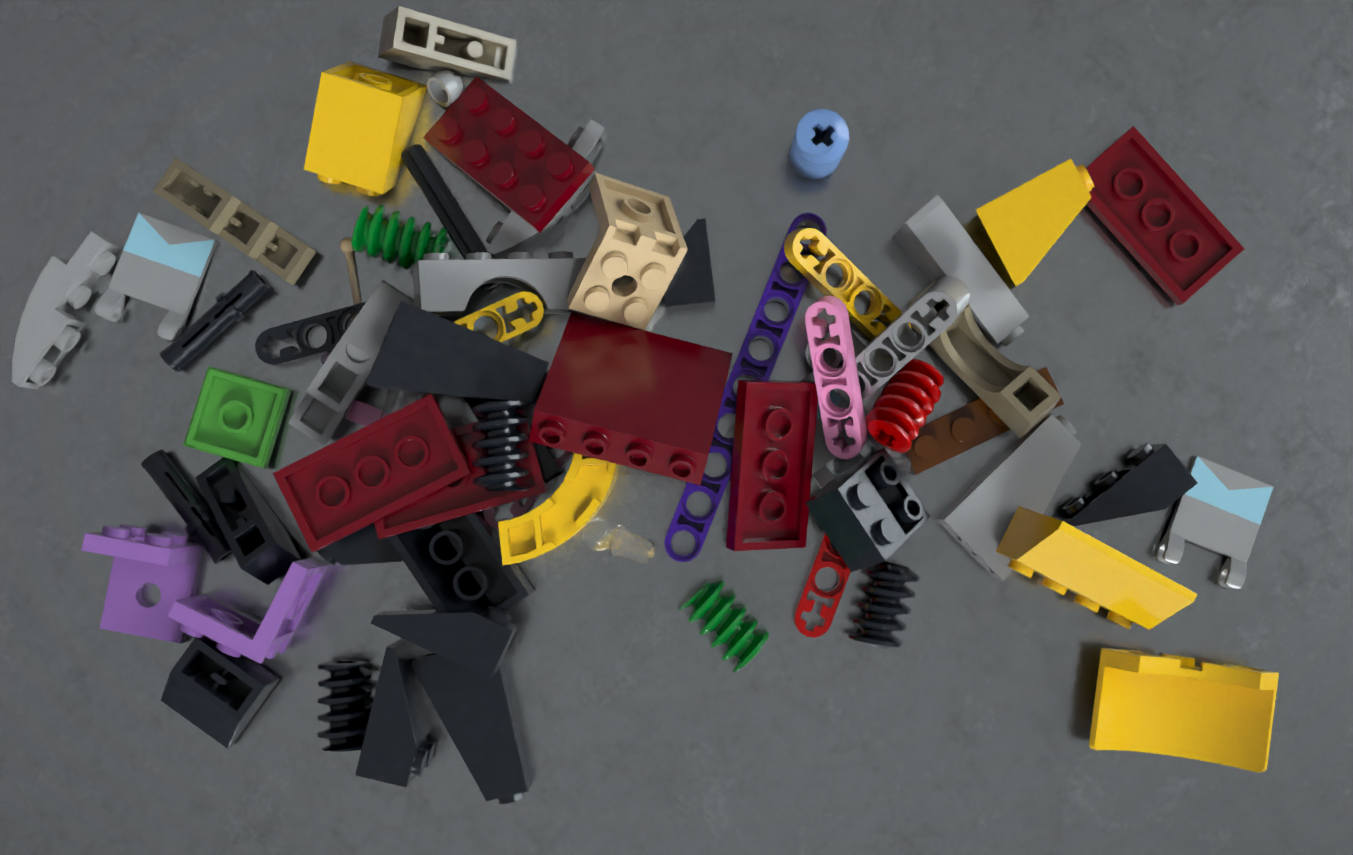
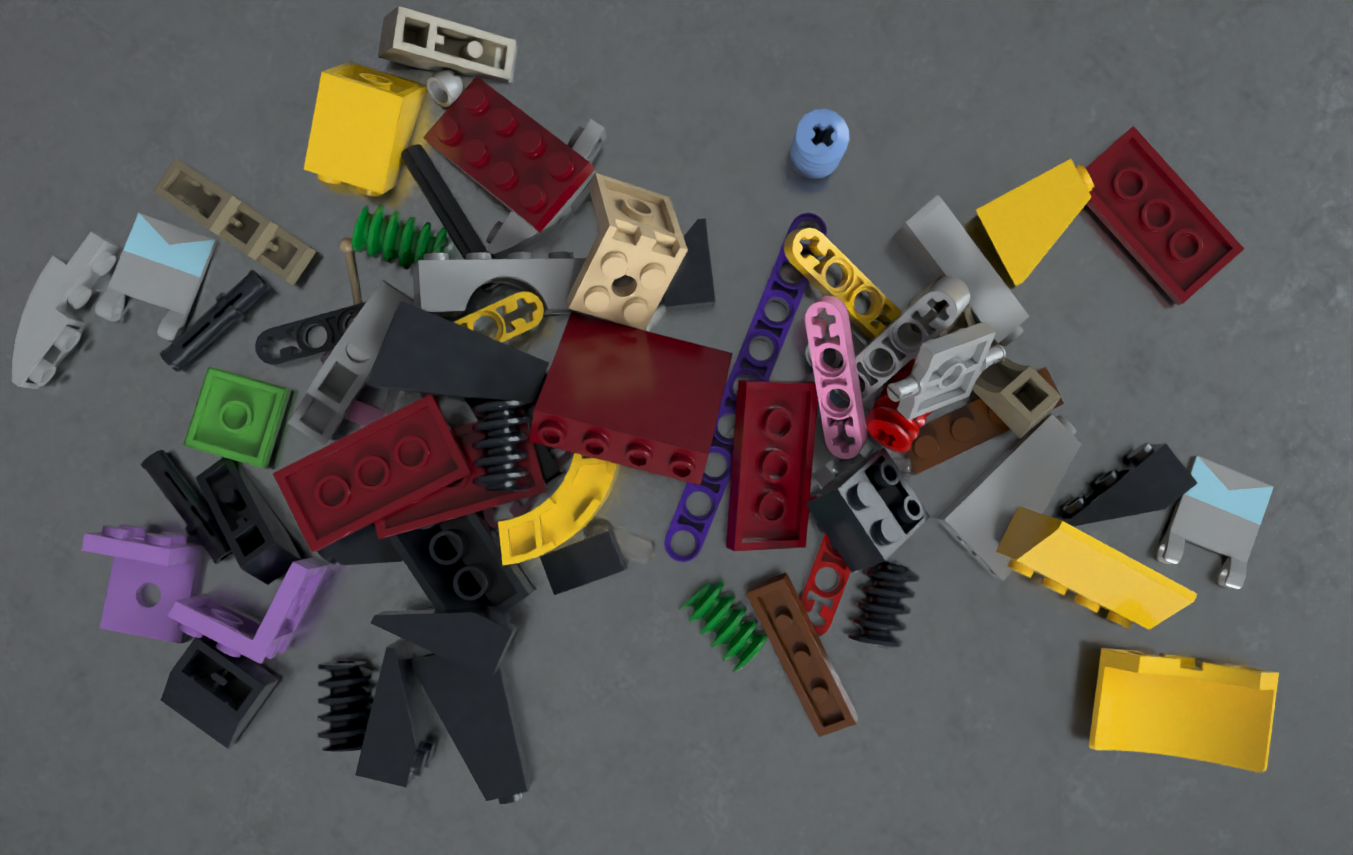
none -> black slope [540,529,627,595]
none -> reddish brown plate [746,572,858,737]
none -> light grey plate [887,321,1006,420]

